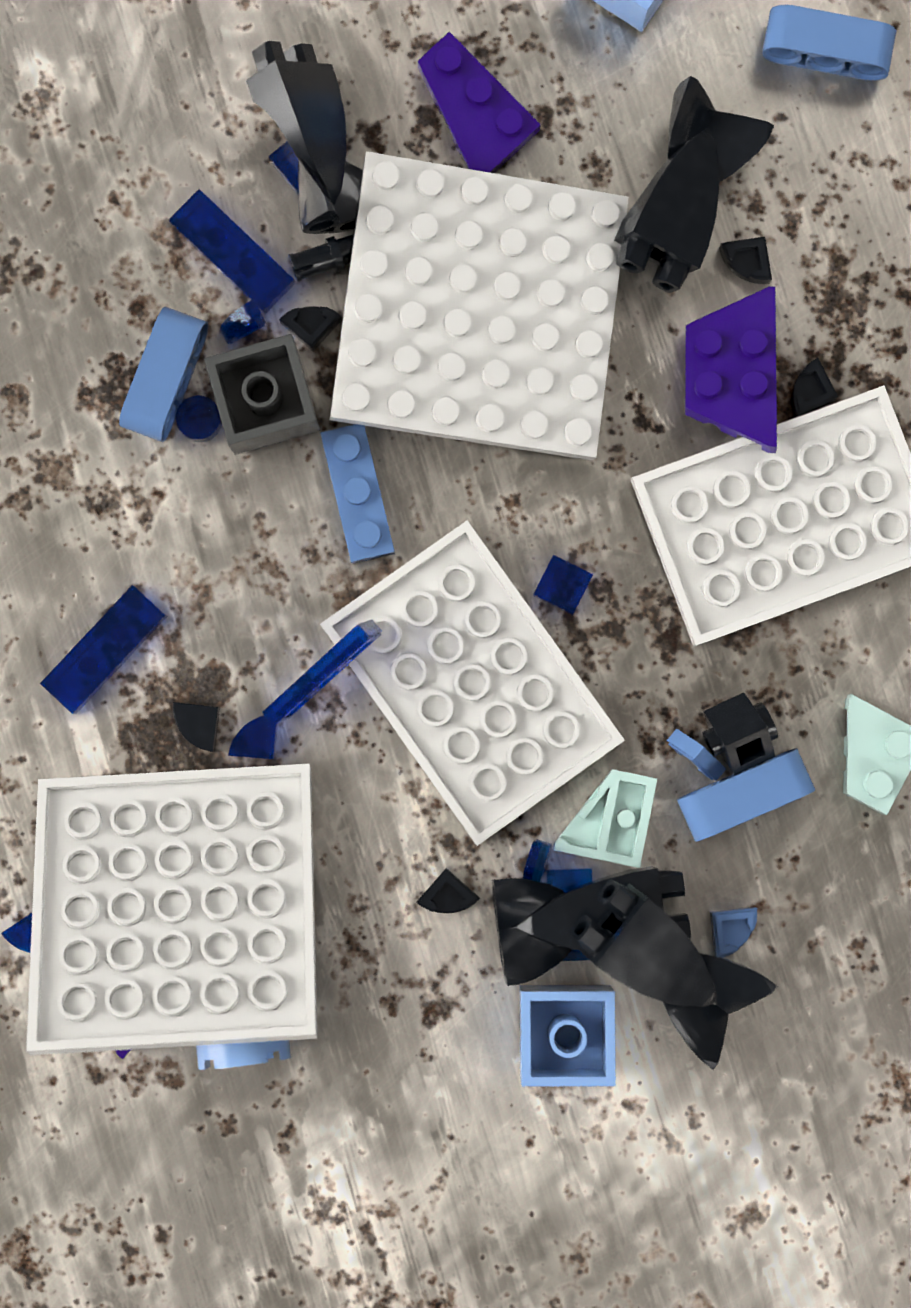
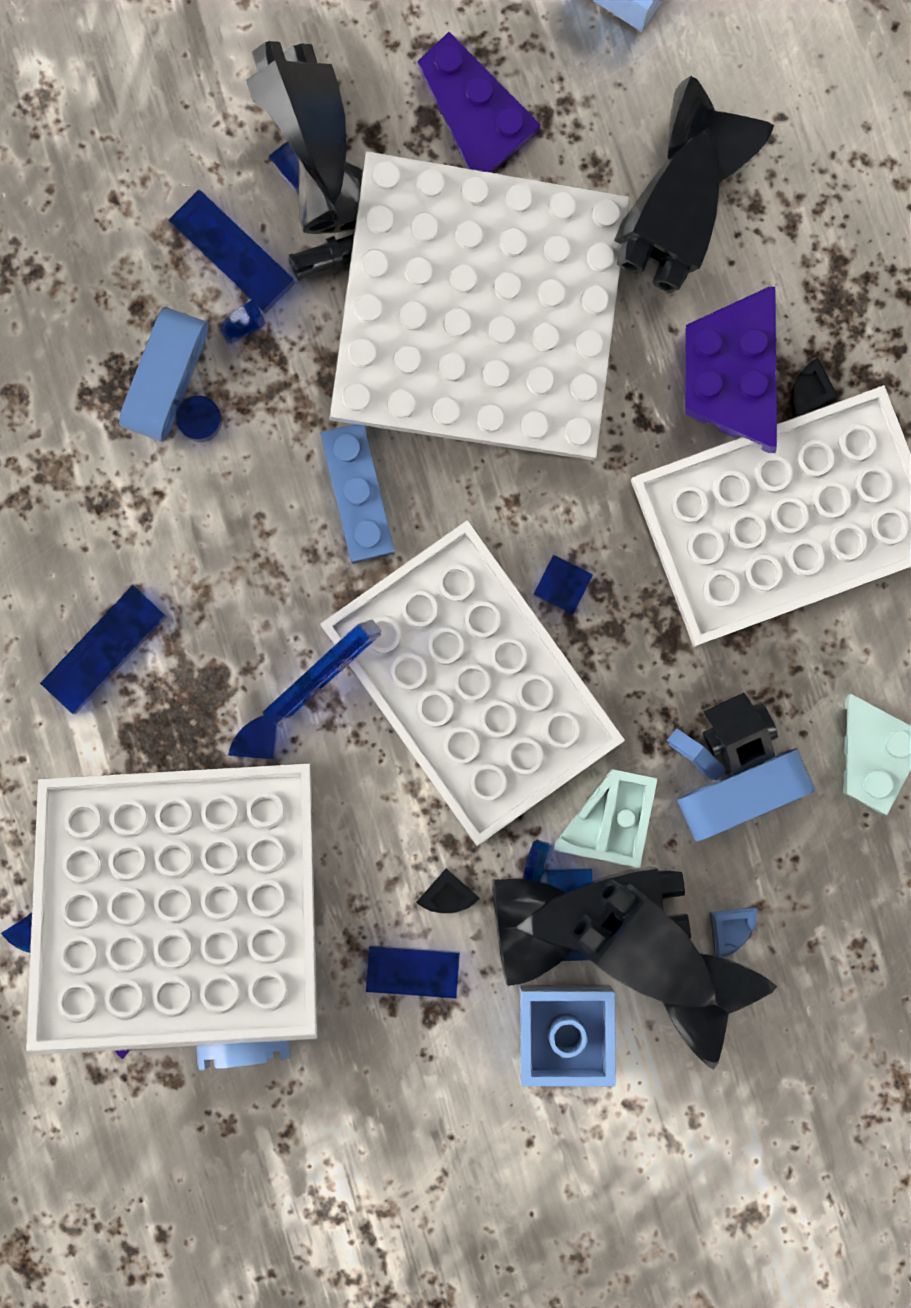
black tile [173,702,220,752] -> none
dark grey brick [204,334,321,455] -> none
black tile [279,306,343,352] -> none
black tile [719,236,772,284] -> none
medium blue beam [762,4,896,81] -> none
none -> clear blue tile [366,945,460,999]

